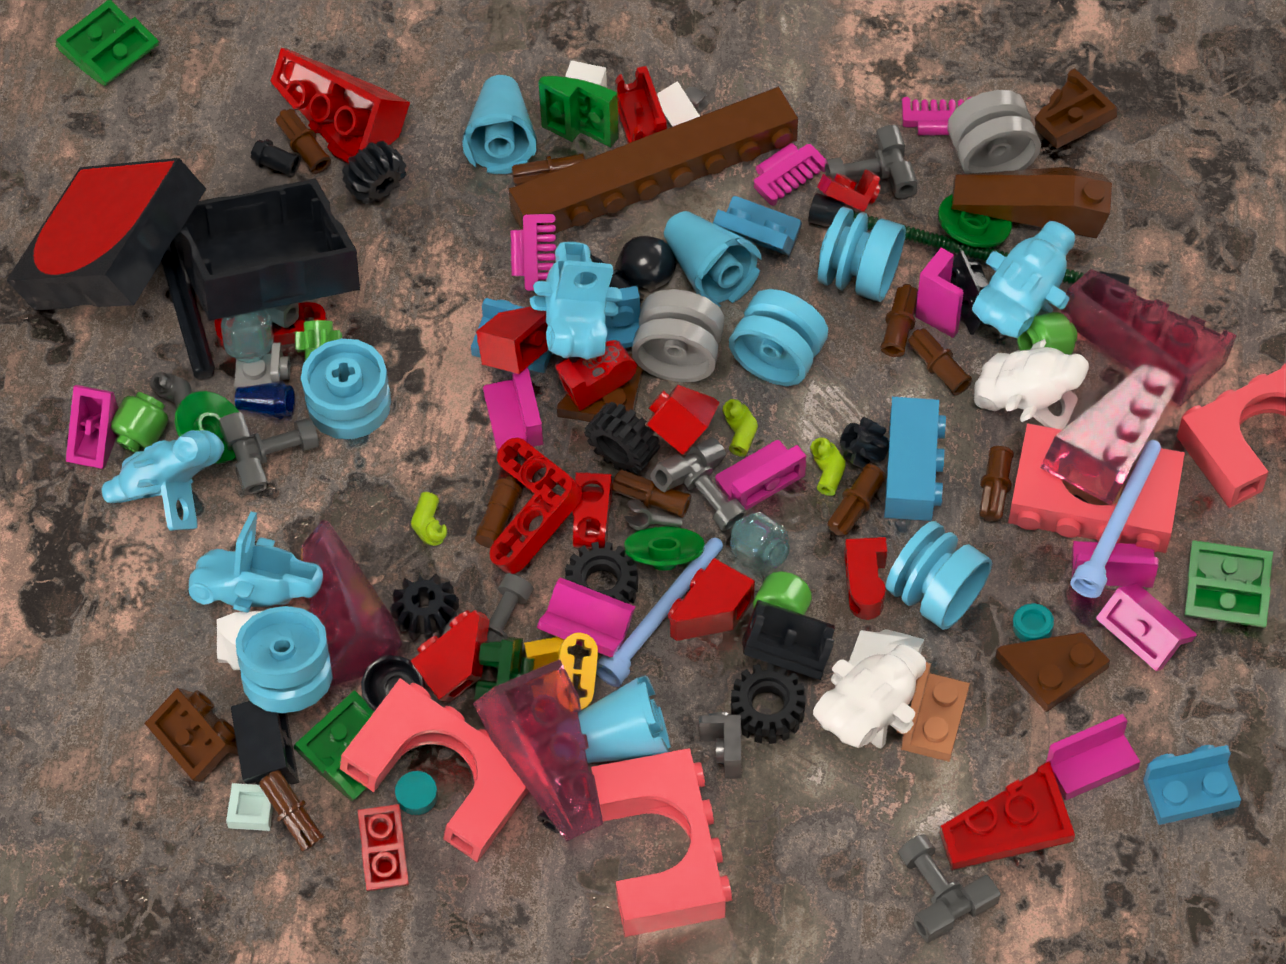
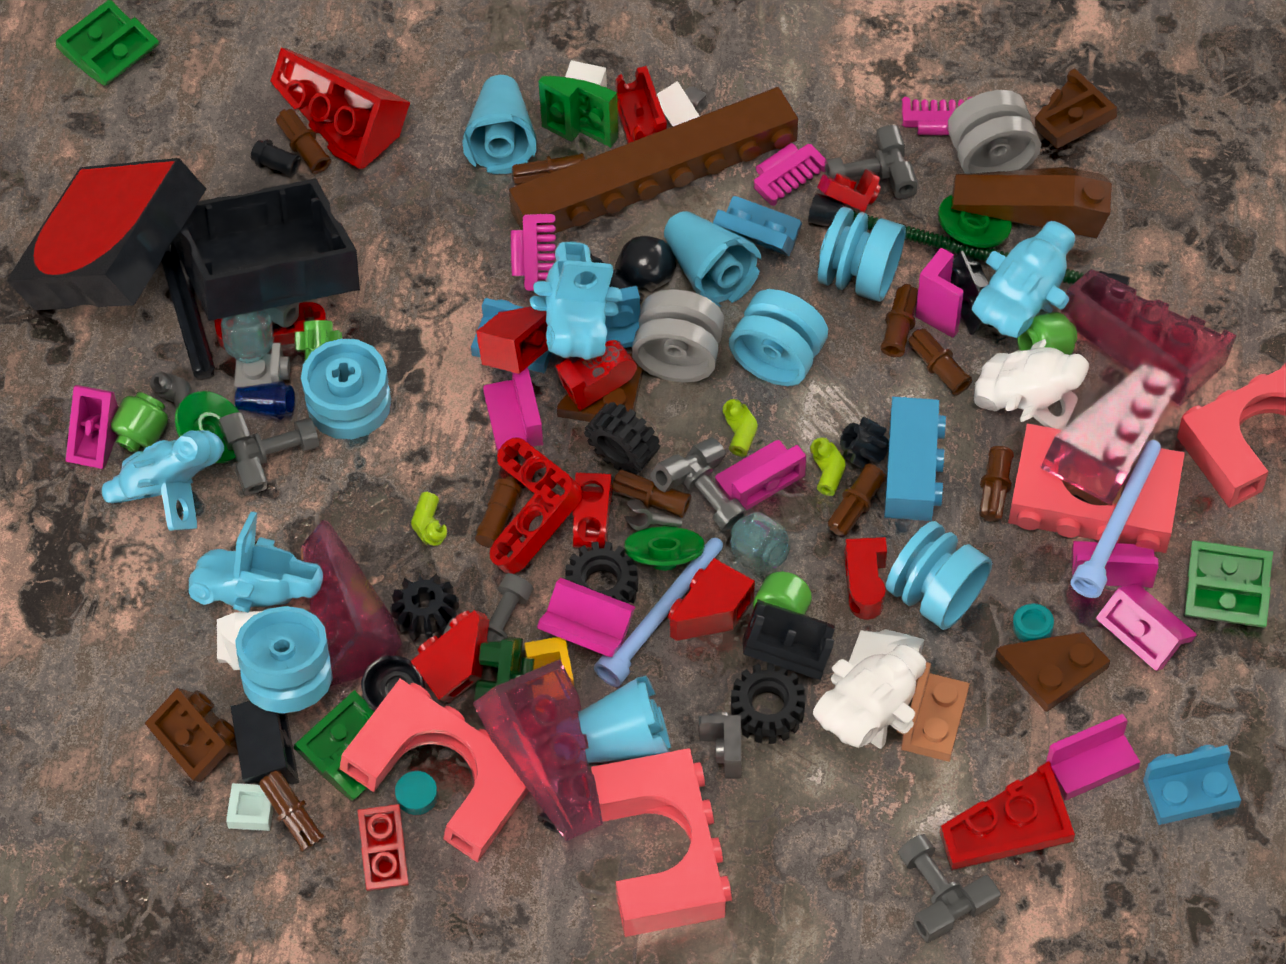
black gear [342,140,406,204] -> none
yellow beam [555,633,598,713] -> none
red slope [646,385,720,455] -> none

